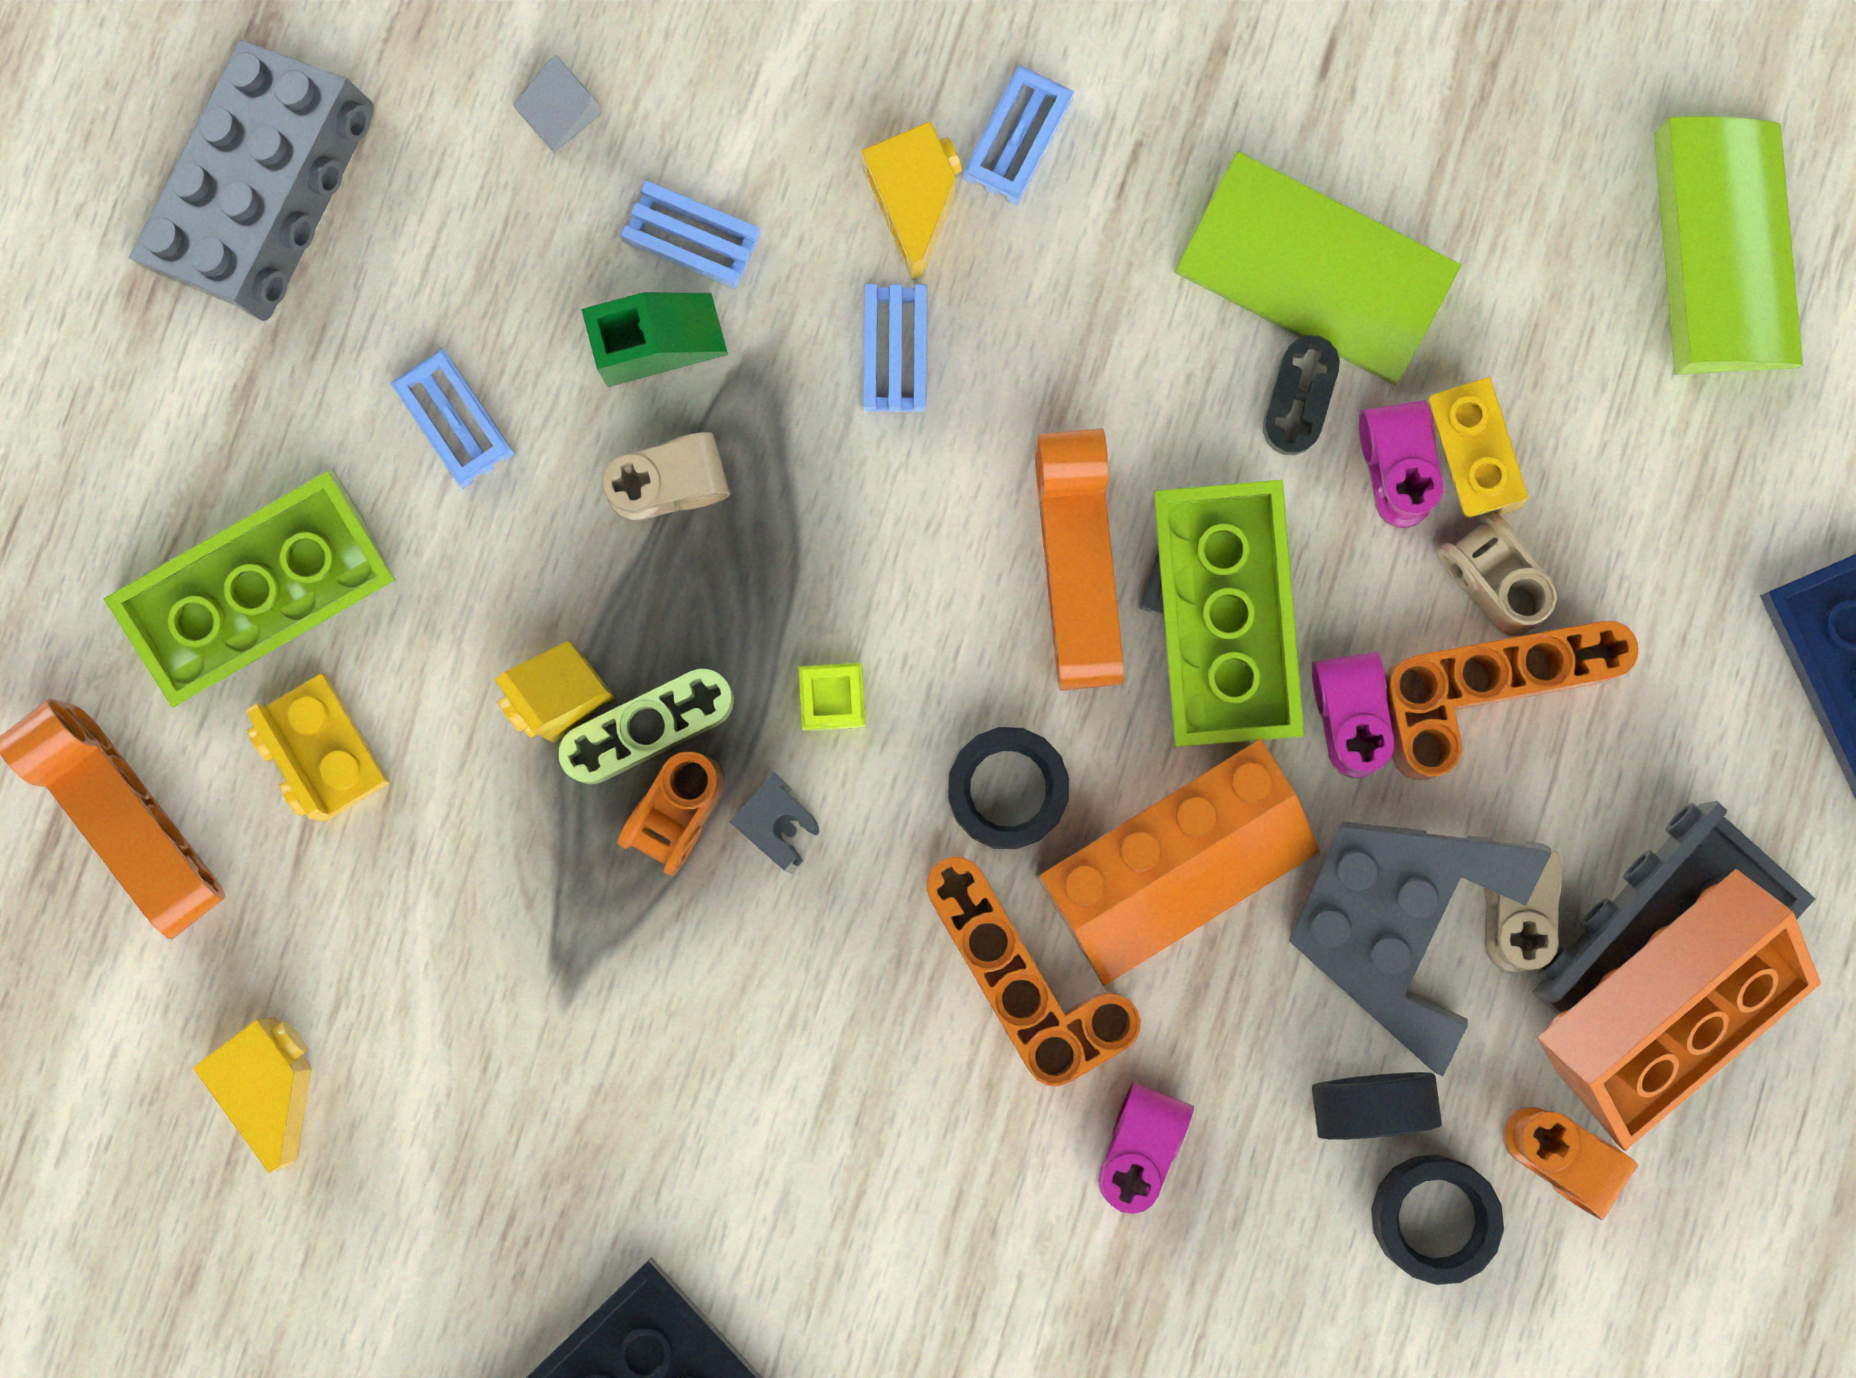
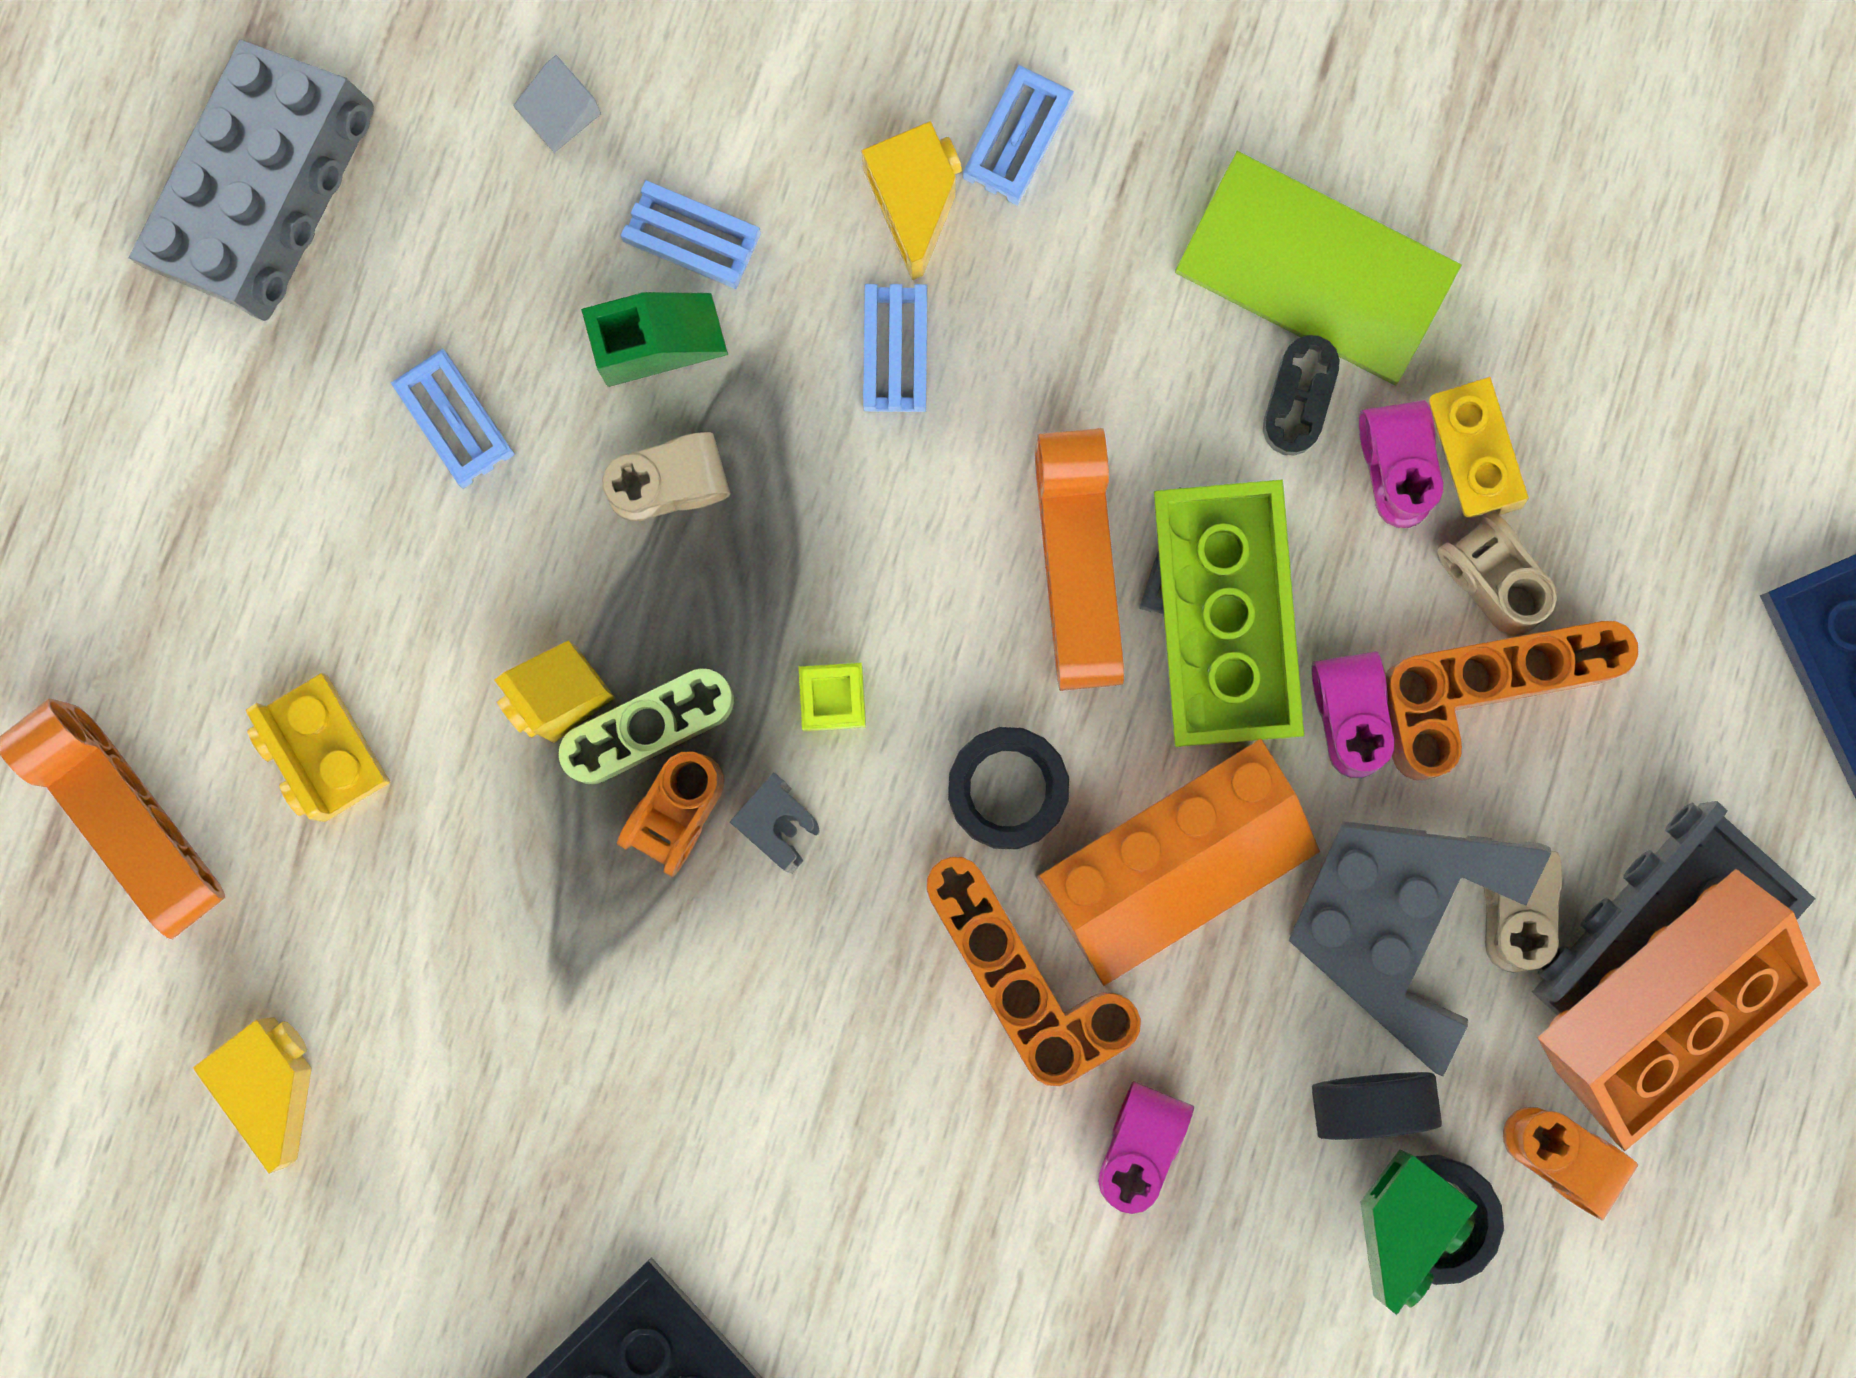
lime slope [103,470,396,708] -> none
lime slope [1654,116,1803,375] -> none
none -> green slope [1360,1149,1478,1315]

